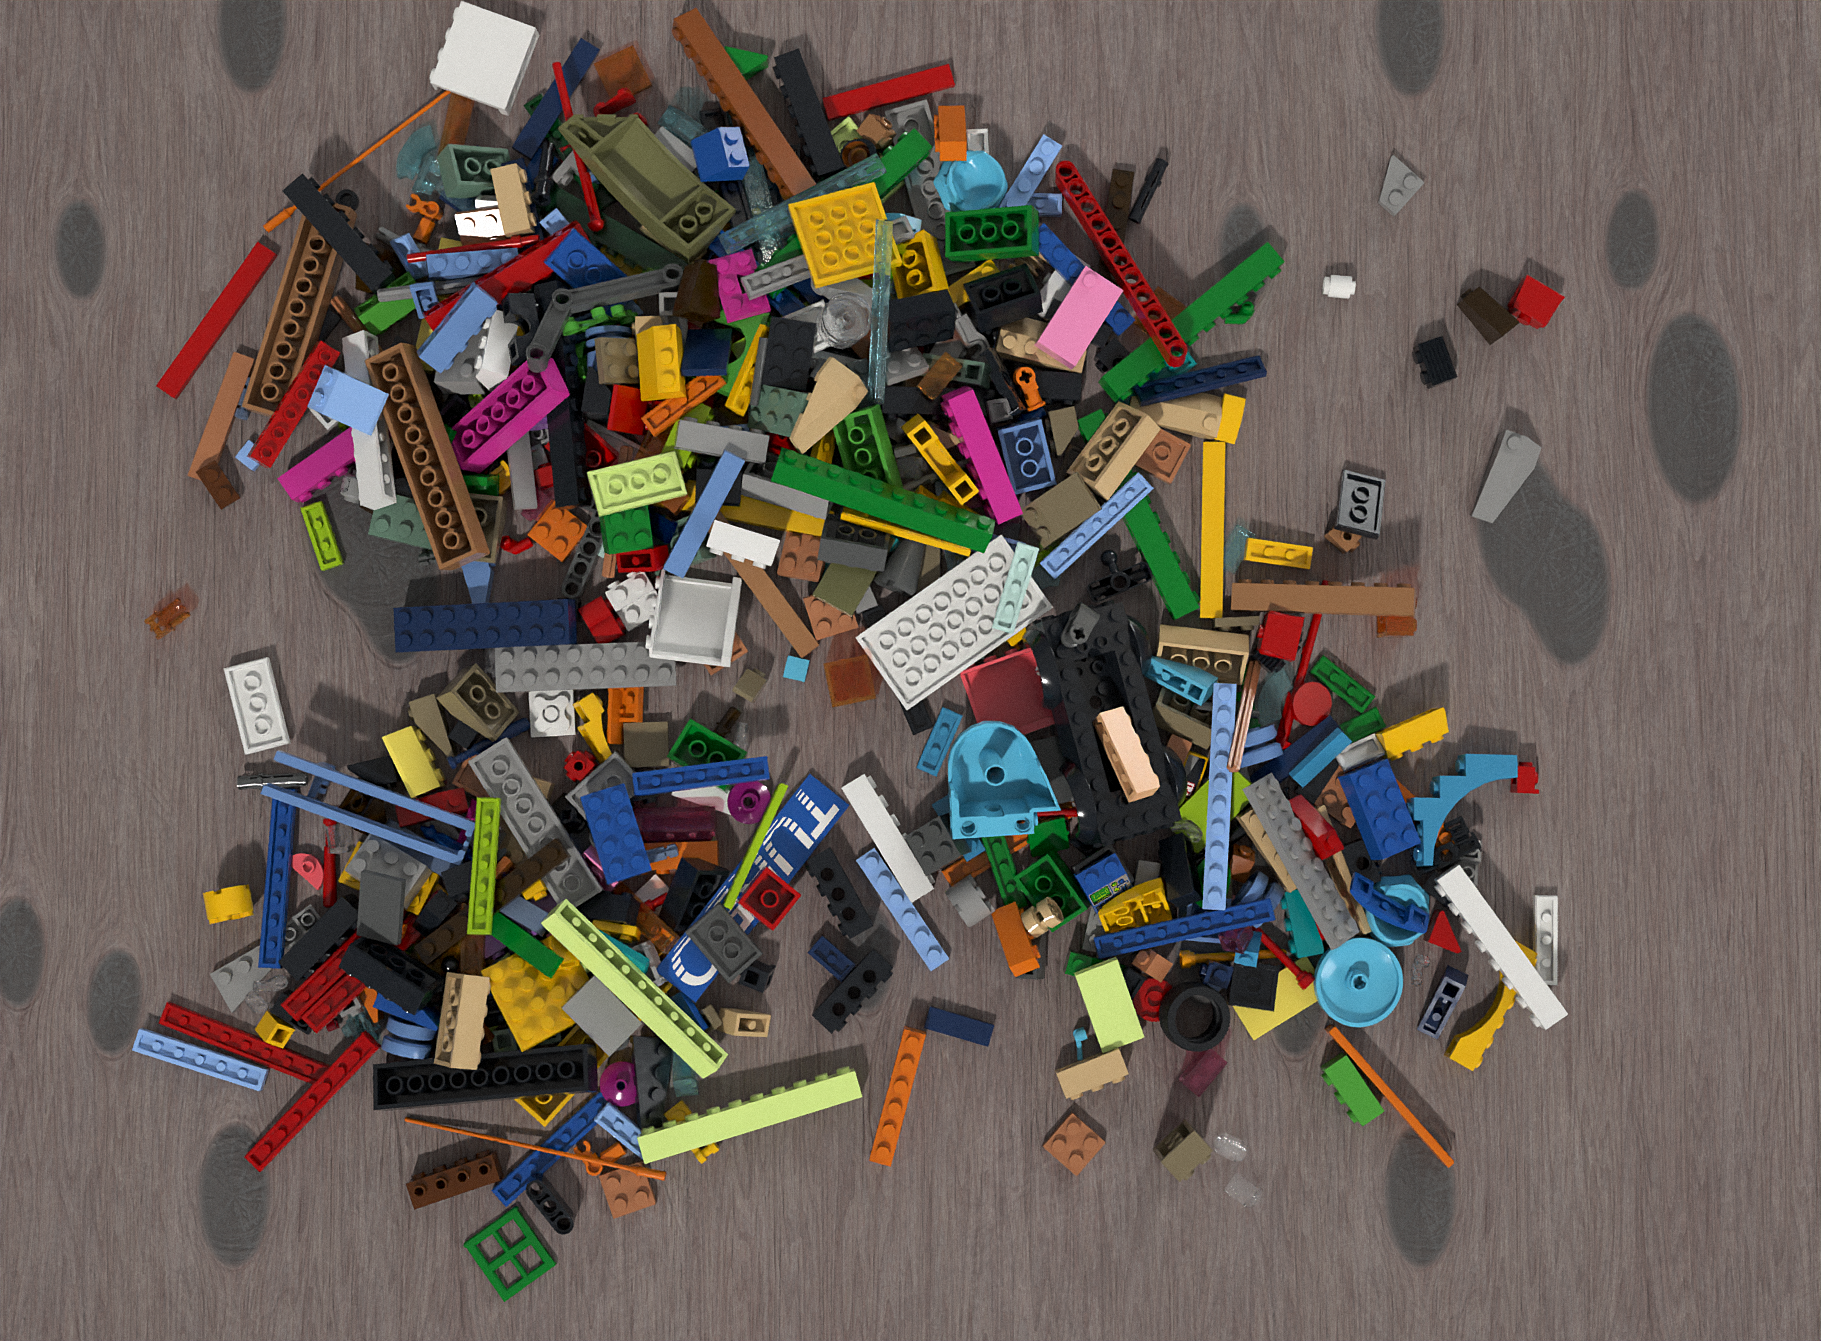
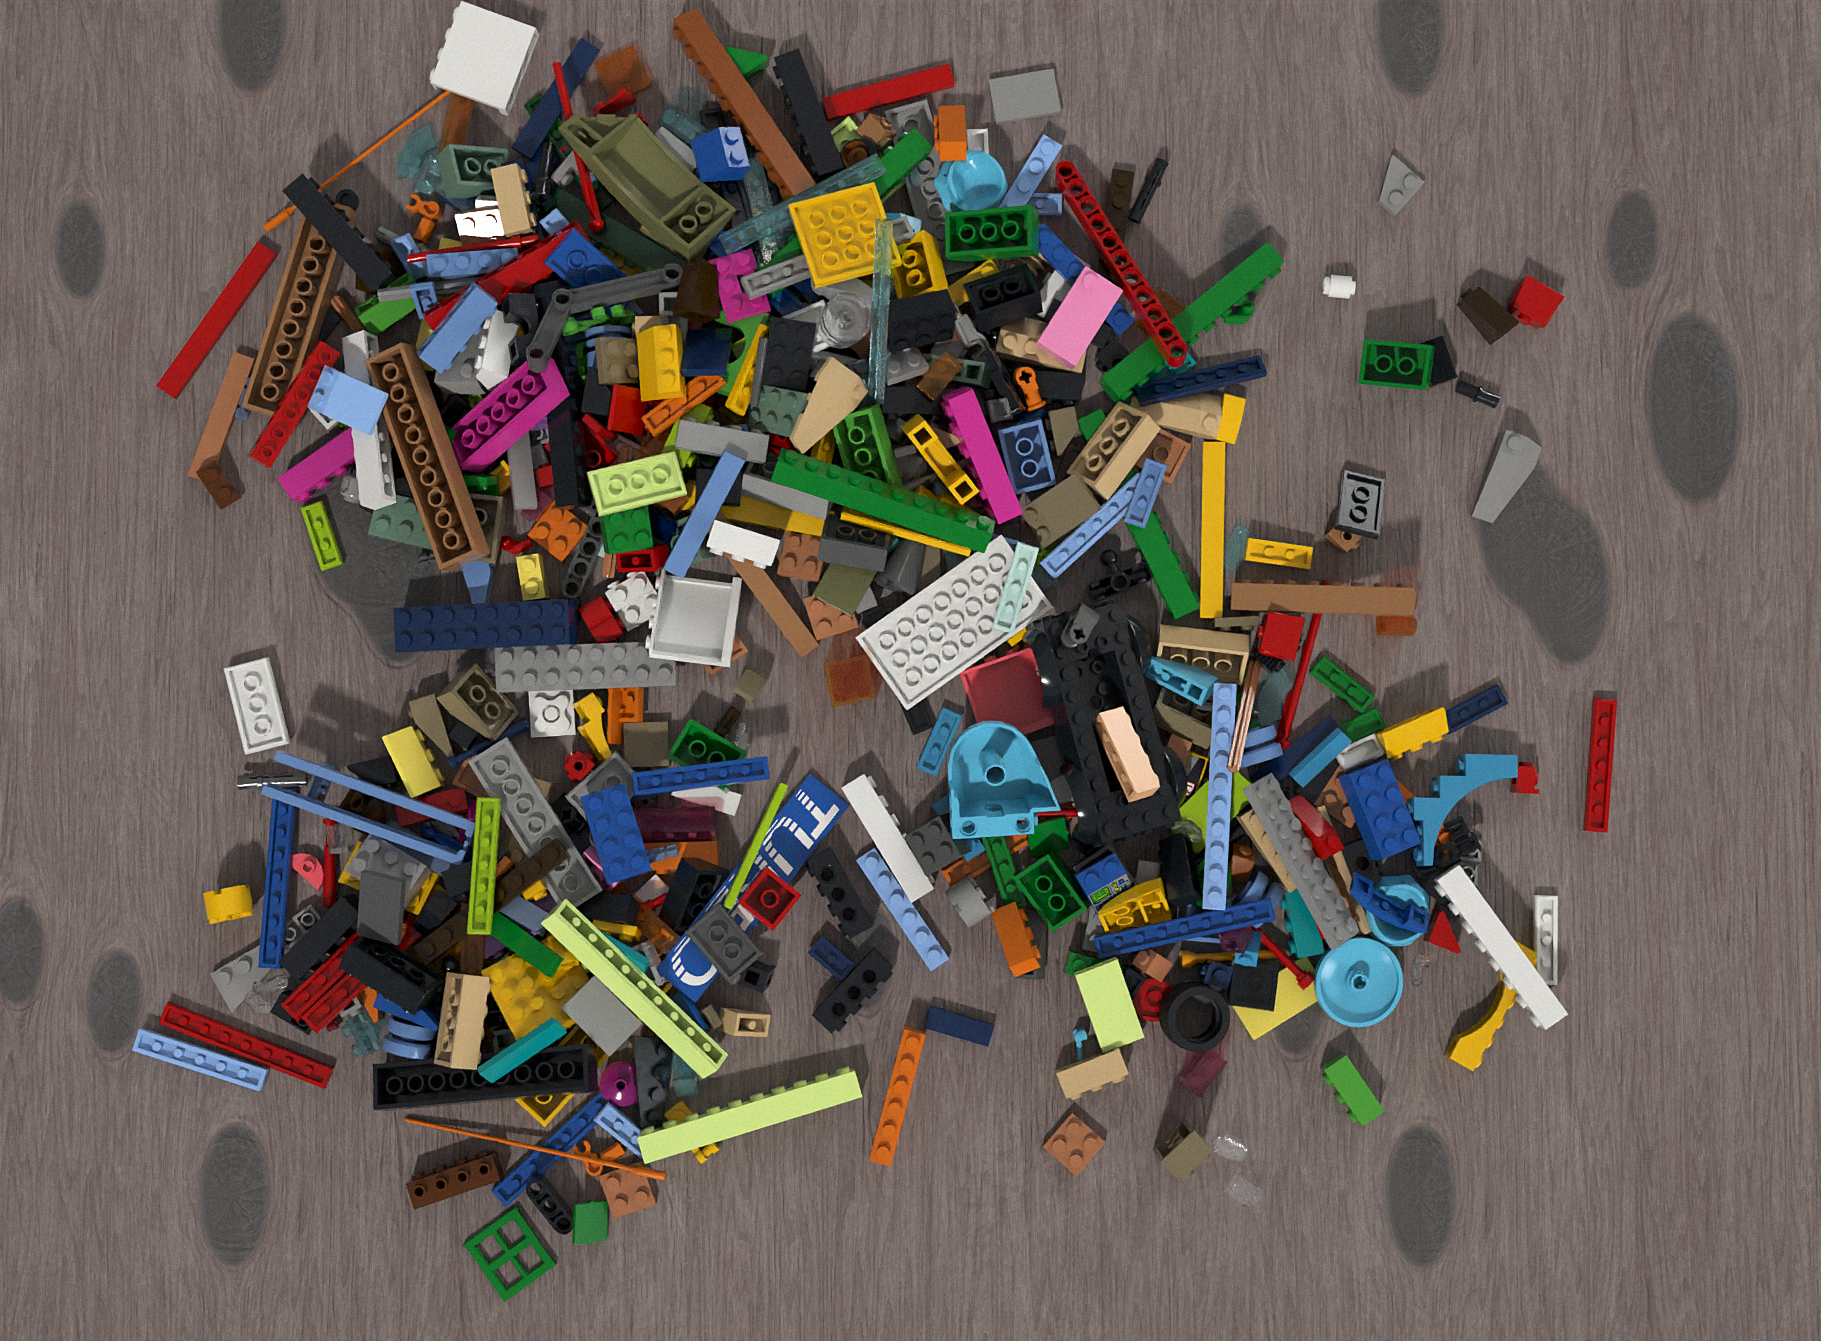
clear orange arm [144,598,191,640] -> none
light blue tile [235,440,260,472] -> none
red tile [244,1030,381,1172] -> none
yellow brick [255,1011,295,1048] -> none
magenta dish [727,781,771,824] -> none
medium azure tile [783,655,810,682] -> none
tan wheel [1021,897,1064,938] -> none
red tile [1289,681,1332,726] -> none
orange tile [1324,1024,1454,1168] -> none
dark blue slope [1417,965,1469,1040] -> none
none -> teal tile [477,1017,567,1083]
none -> light yellow brick [516,553,550,601]
none -> green piece [572,1200,608,1245]
none -> red tile [581,413,618,443]
none -> light grey tile [988,69,1061,125]
none -> medium blue tile [1123,458,1167,529]
none -> green brick [1358,339,1435,391]
none -> dark blue tile [1446,684,1508,734]
none -> black axle [1455,380,1500,408]
none -> red tile [1583,698,1617,833]

